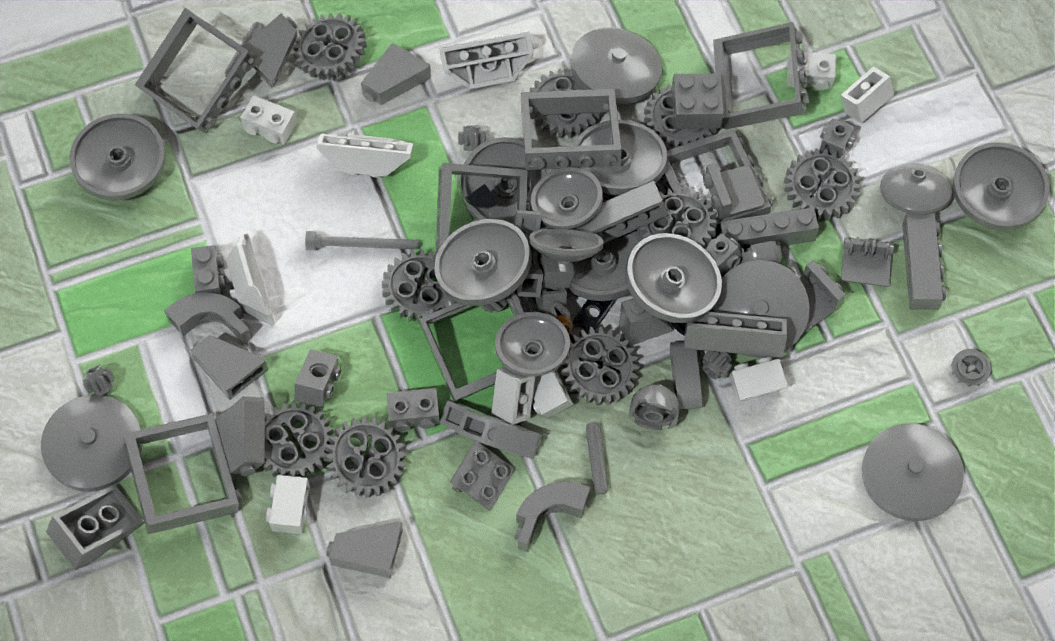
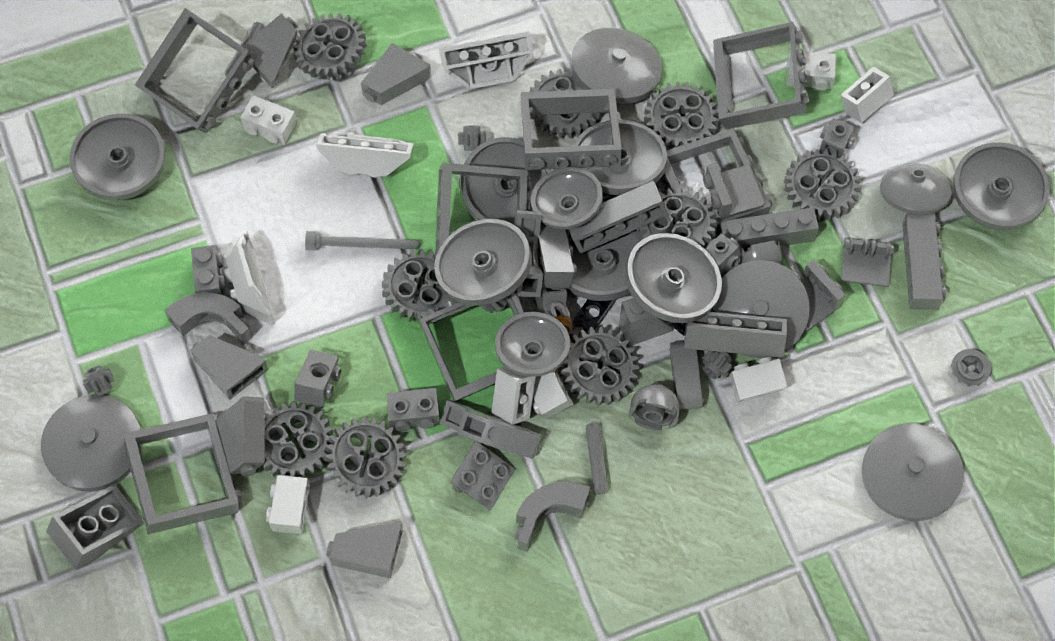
black tile [464,184,499,209] -> none
light grey dish [529,228,604,265] -> none
light grey brick [671,73,724,129] -> none

